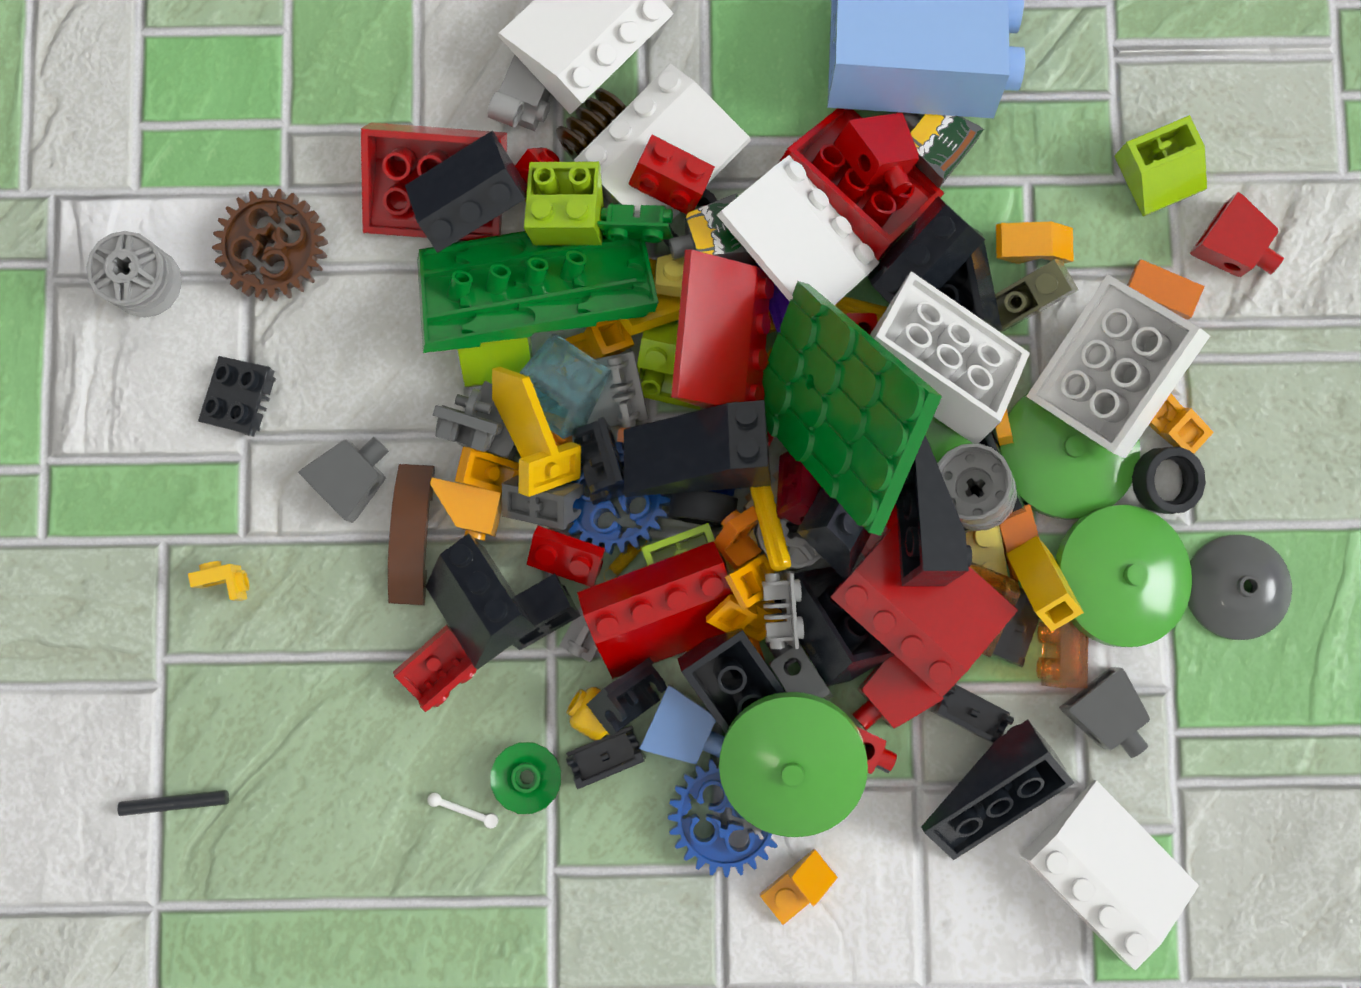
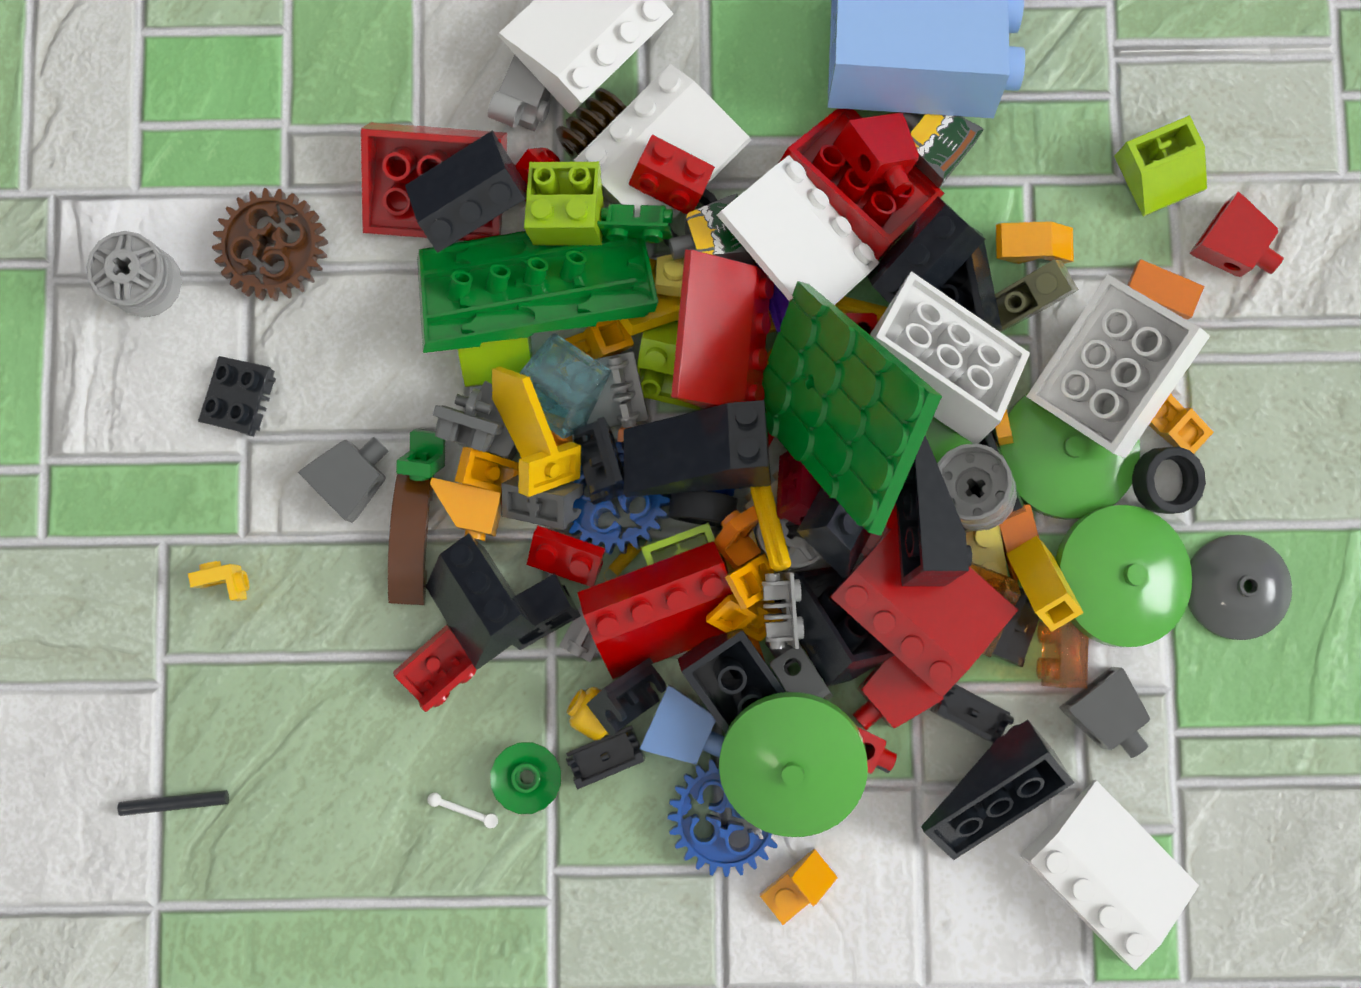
none -> green bracket [396,429,445,481]

